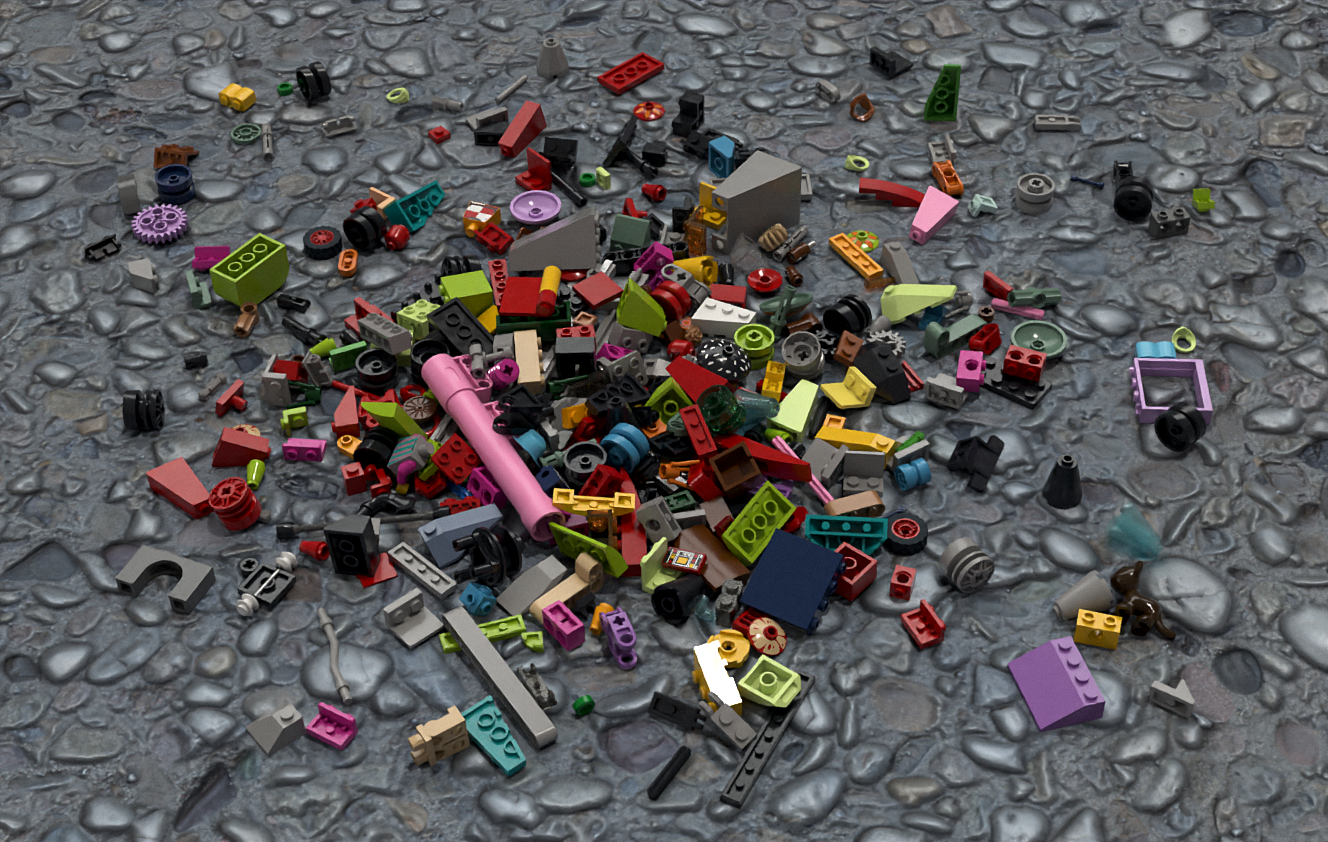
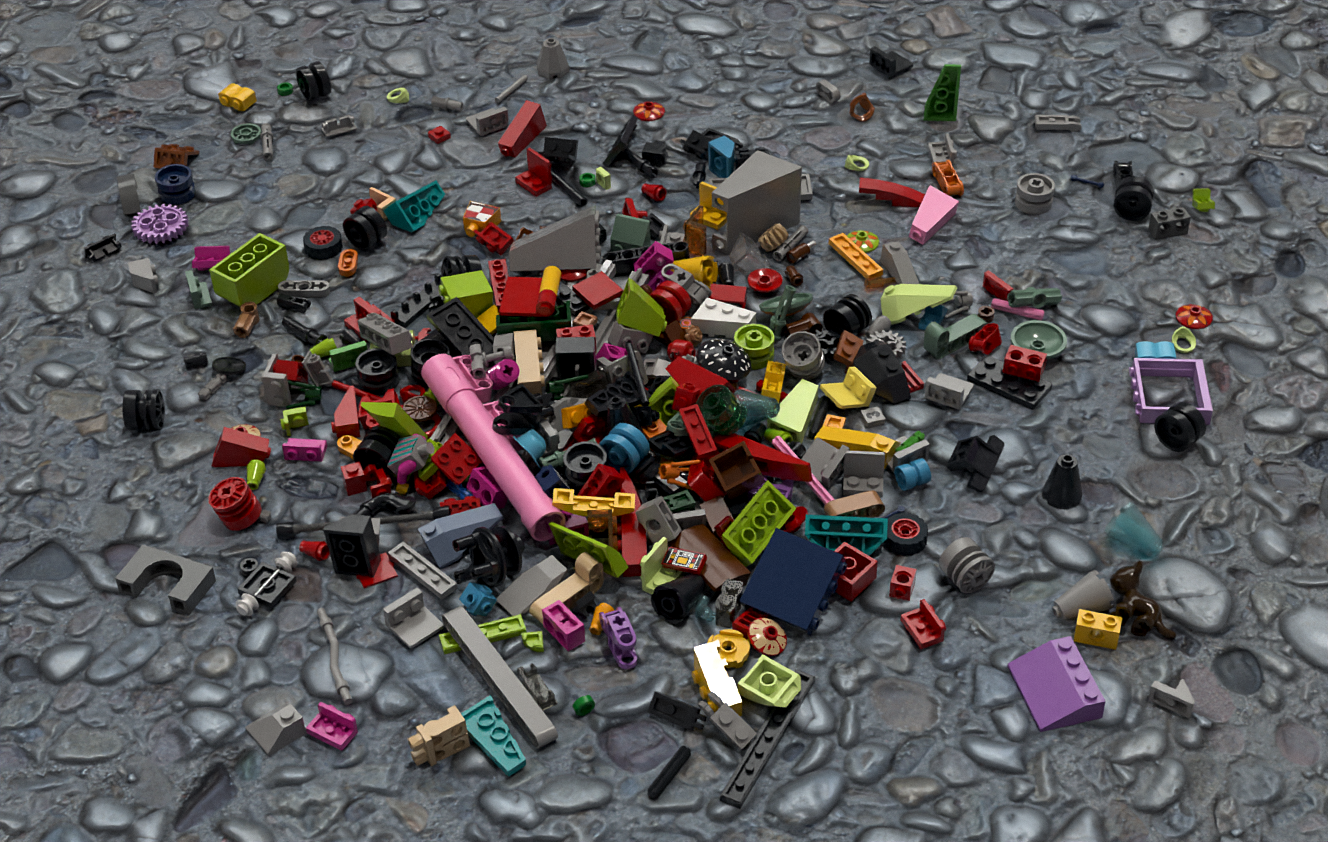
slope [146,457,215,519] -> none
red tile [215,379,248,417] -> none
red head [384,225,410,250] -> none
yellowish green bracket [396,300,440,340] -> none
black slope [474,121,509,146] -> none
lavender dish [510,190,561,225] -> none
red plate [597,52,665,94] -> none
black brick [671,91,705,138] -> none
black bracket [672,197,695,237] -> none
dark pink brick [956,350,986,392] -> none
light aqua bracket [968,194,998,217] -> none
none -> black wheel [212,357,246,375]
none -> light grey beam [278,280,330,298]
none -> black bar [625,343,650,406]
none -> red bracket [672,382,701,411]
none -> black axle [693,162,706,189]
none -> light grey tile [860,407,885,428]
none -> red dish [1176,304,1213,329]

